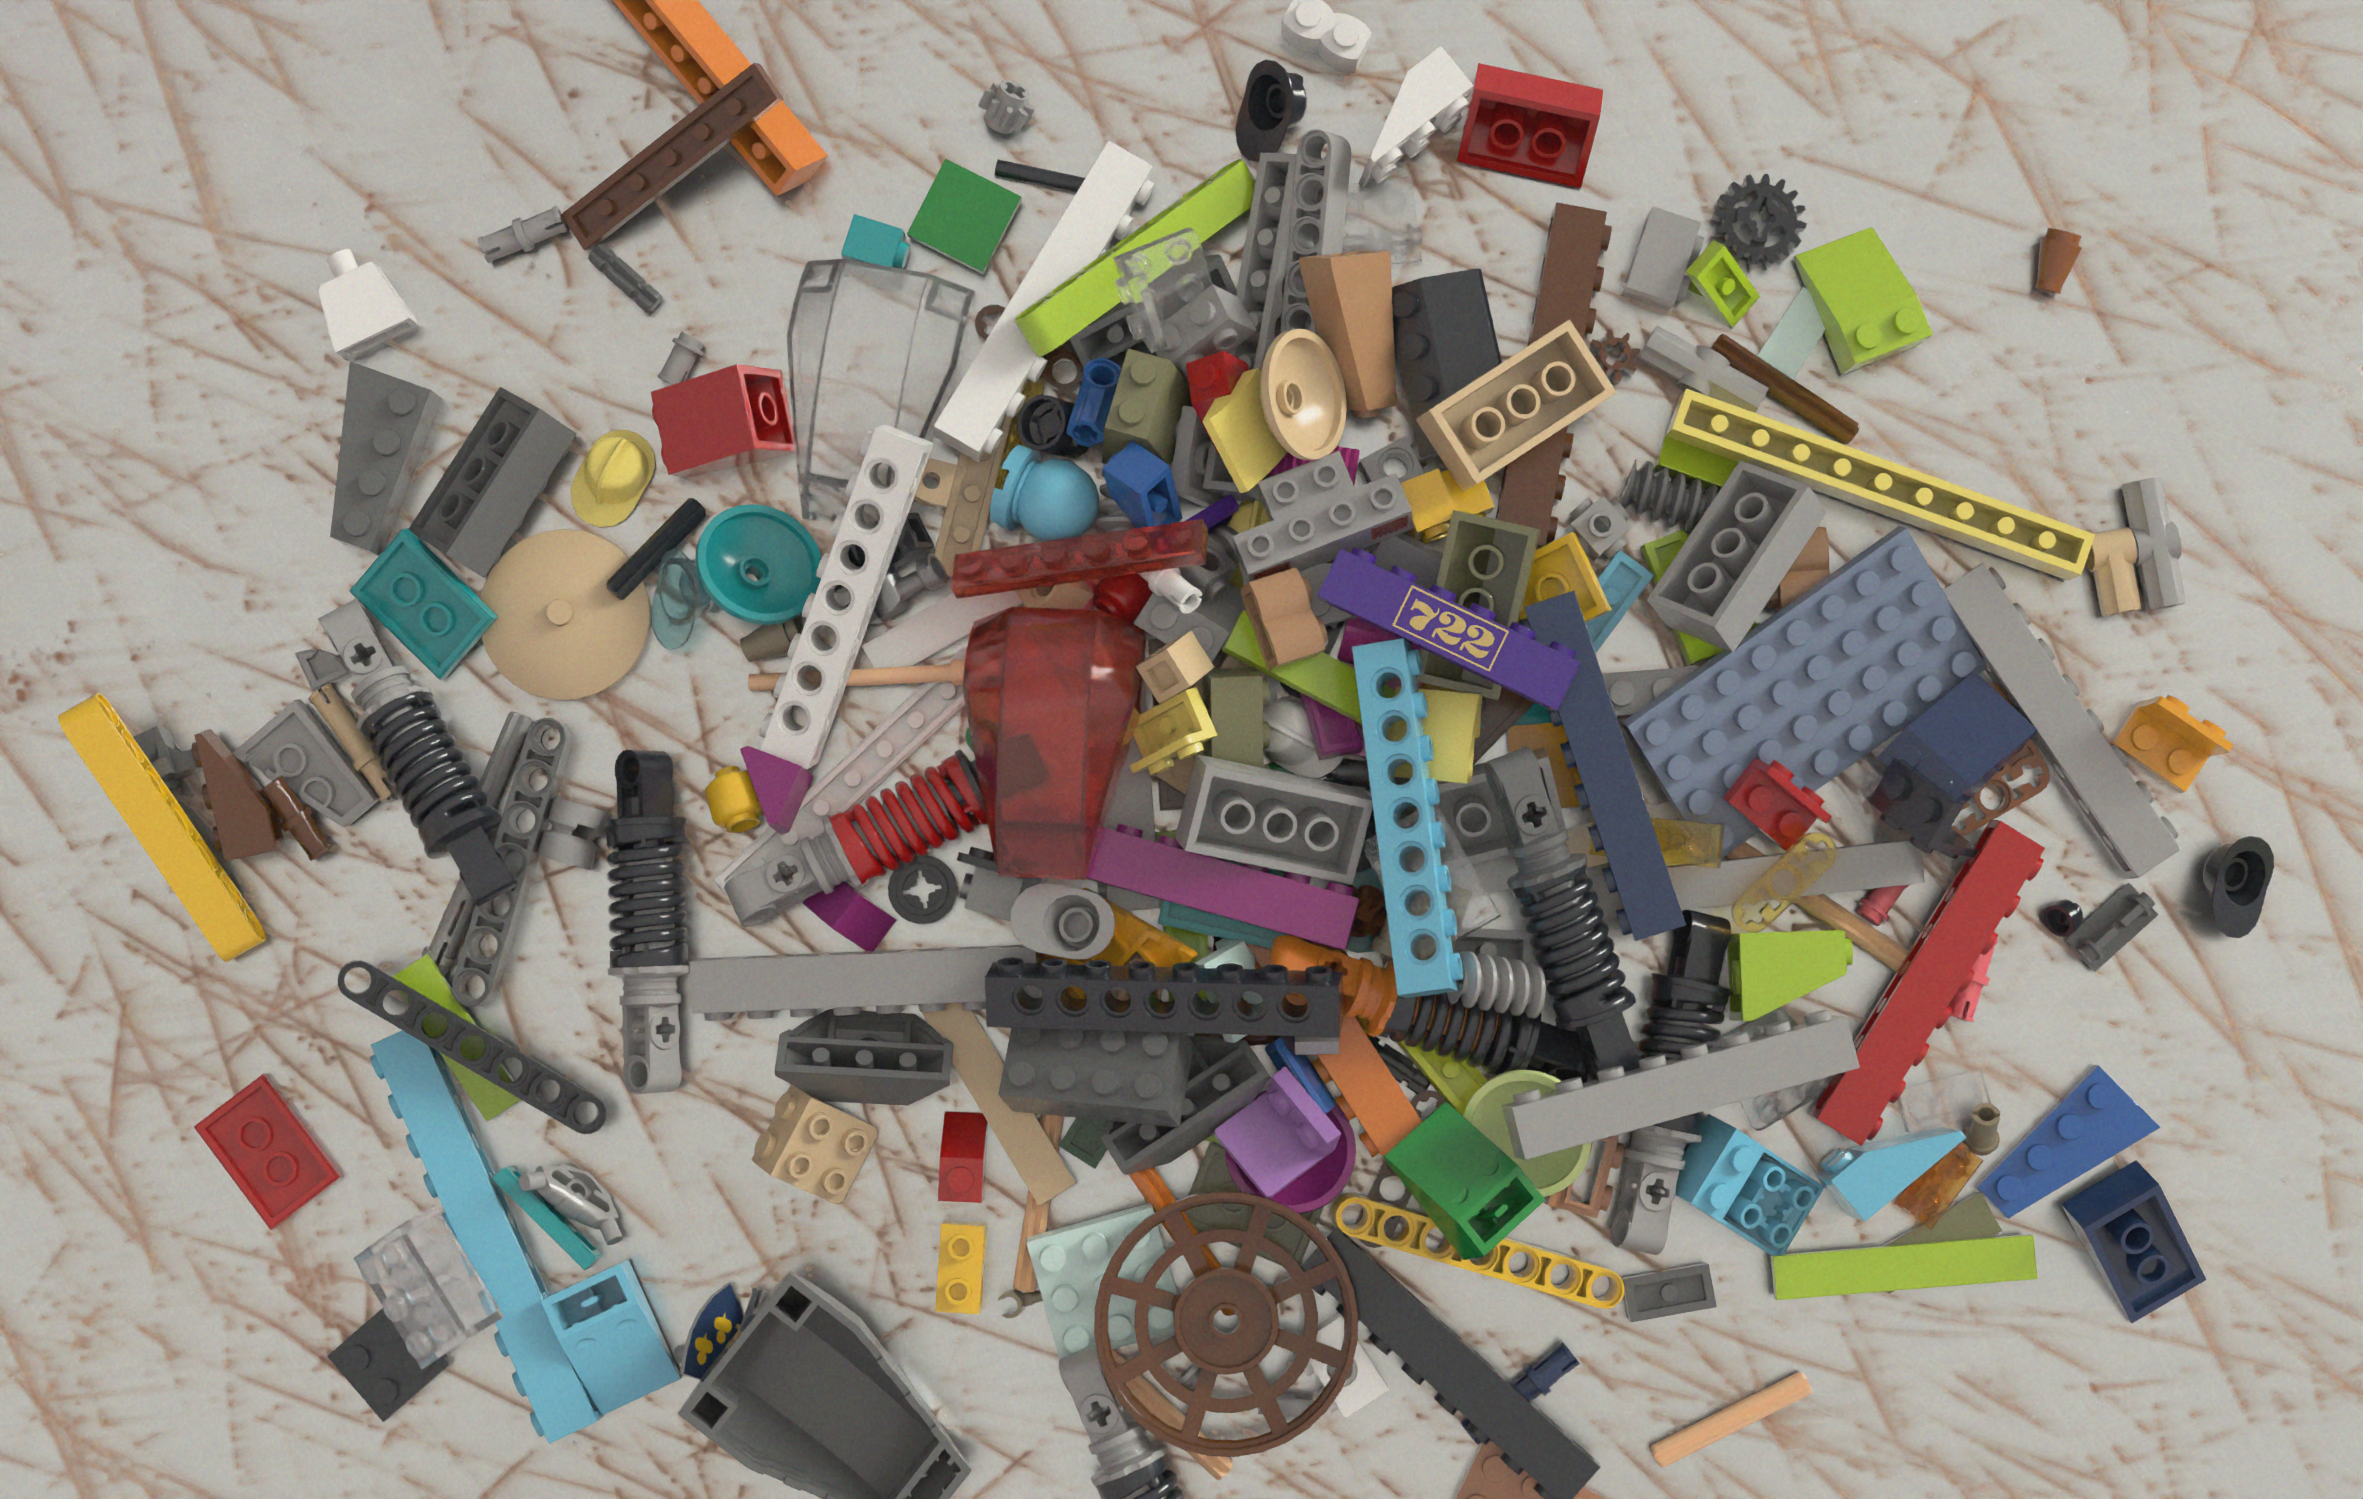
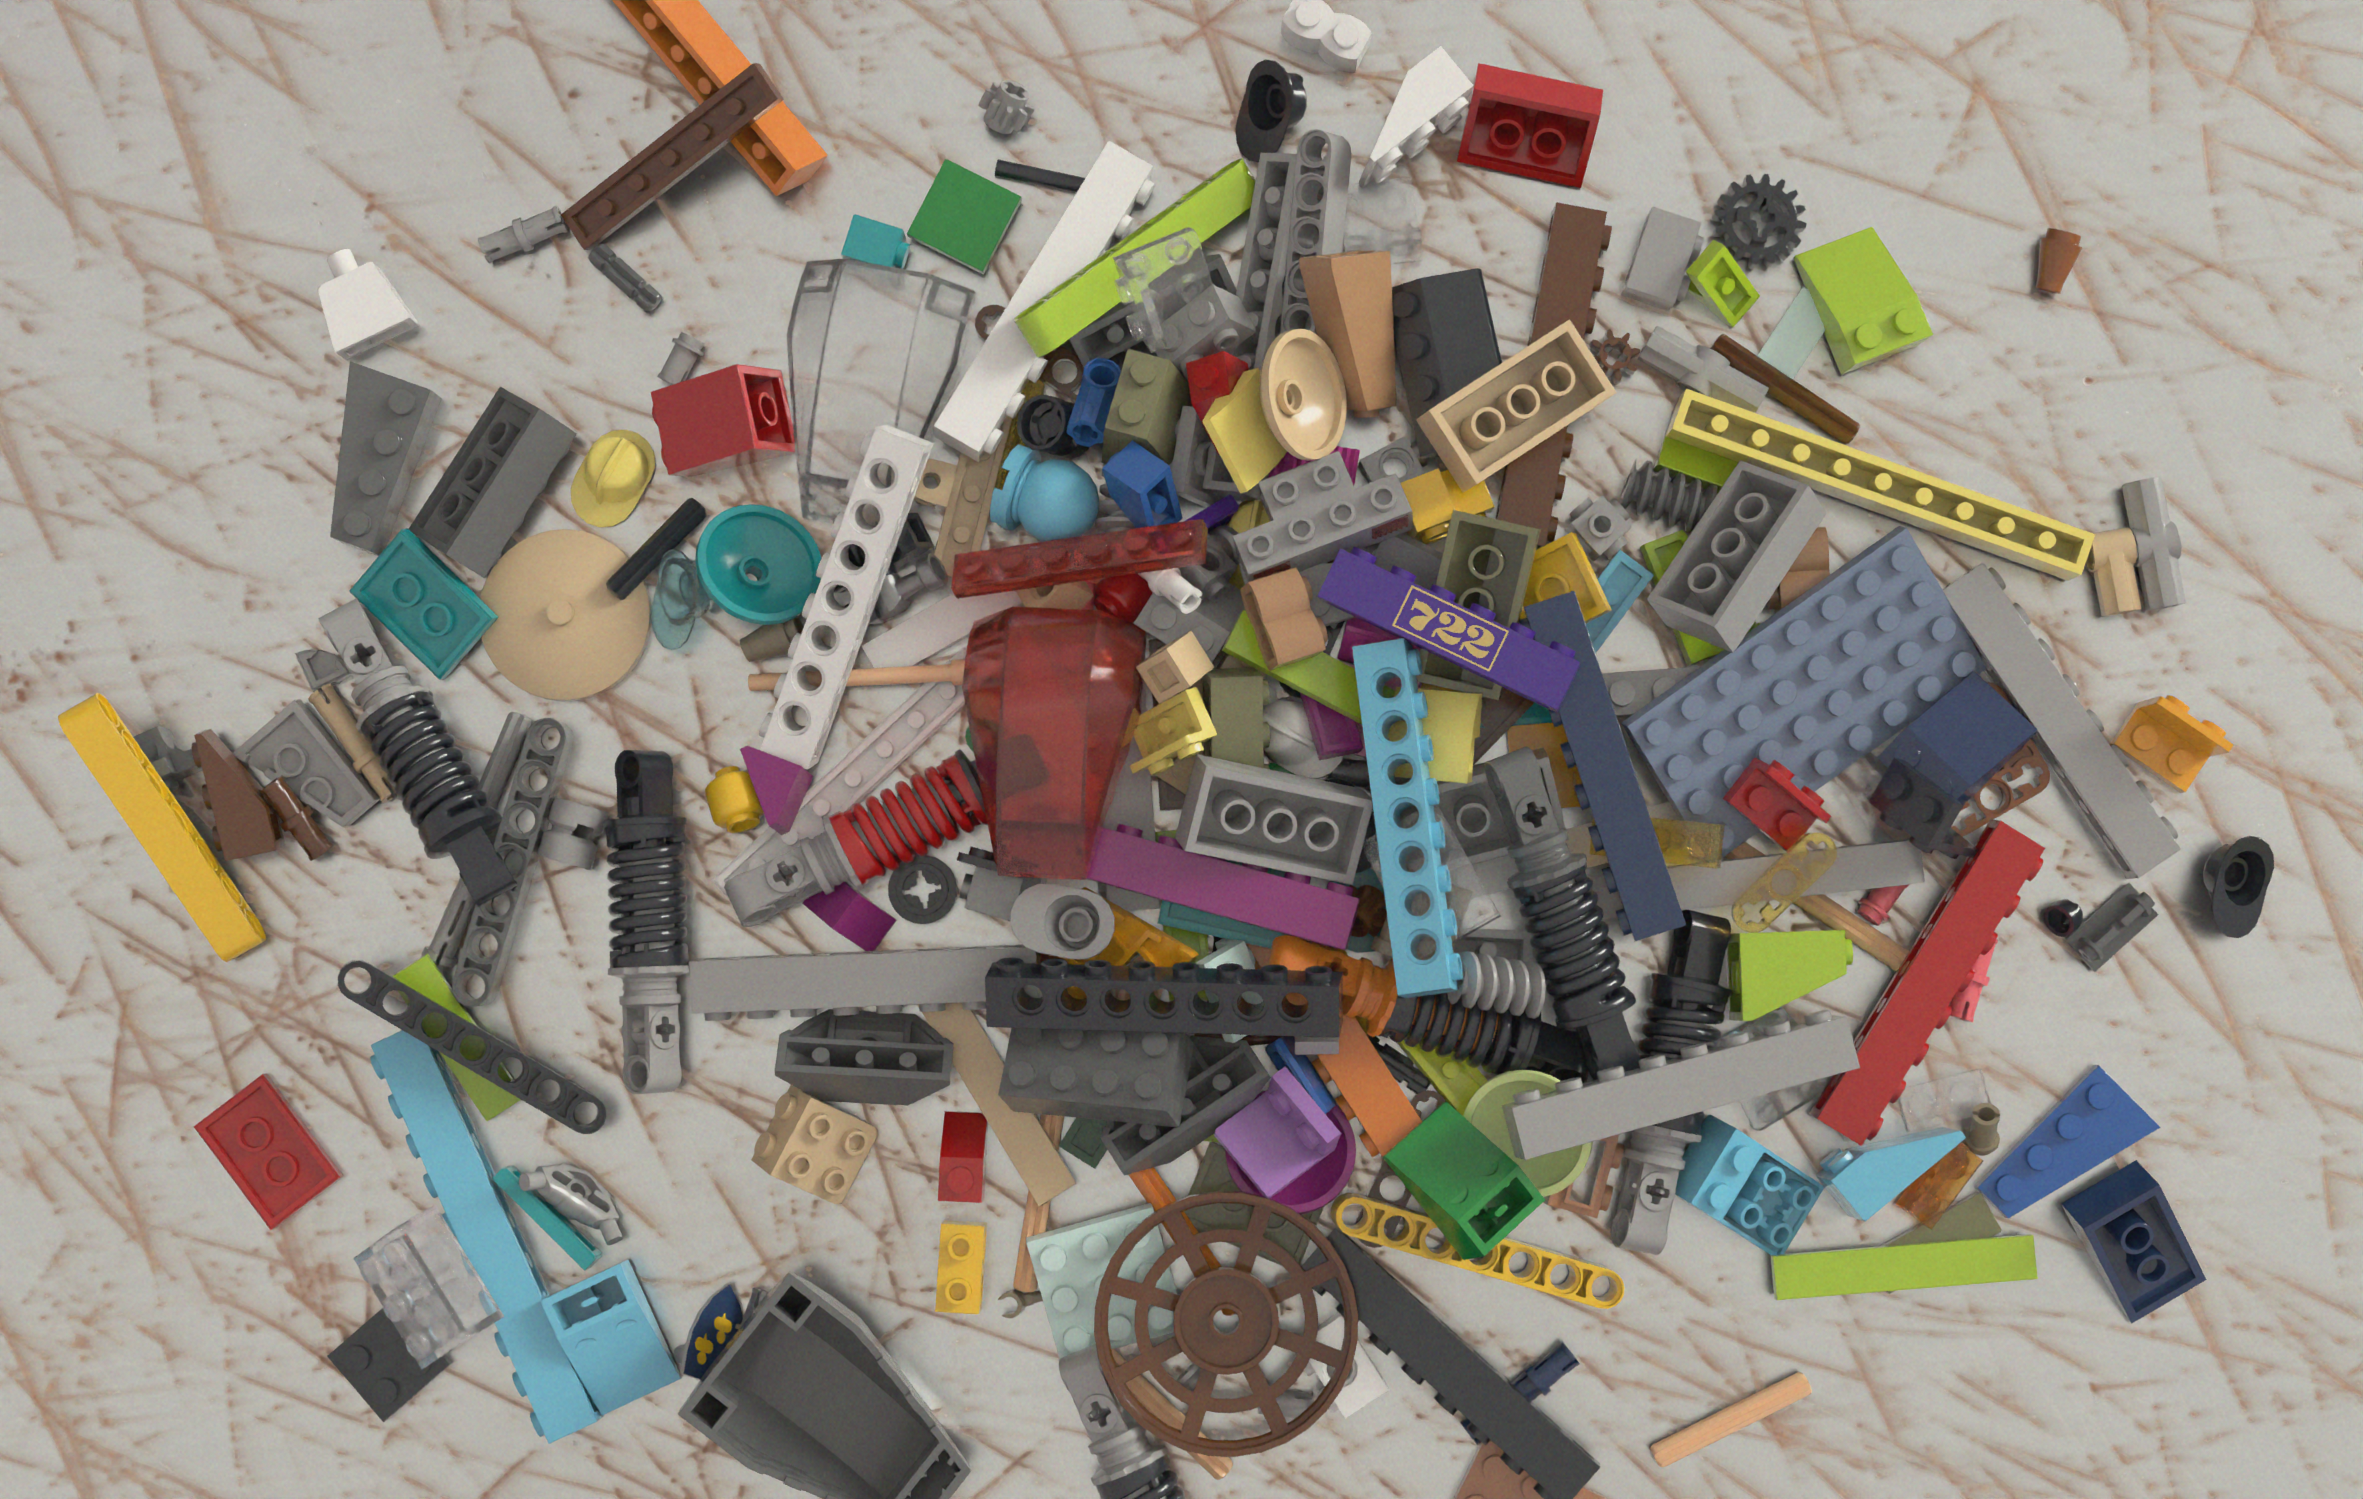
dark grey plate [1621,1263,1717,1322] -> none

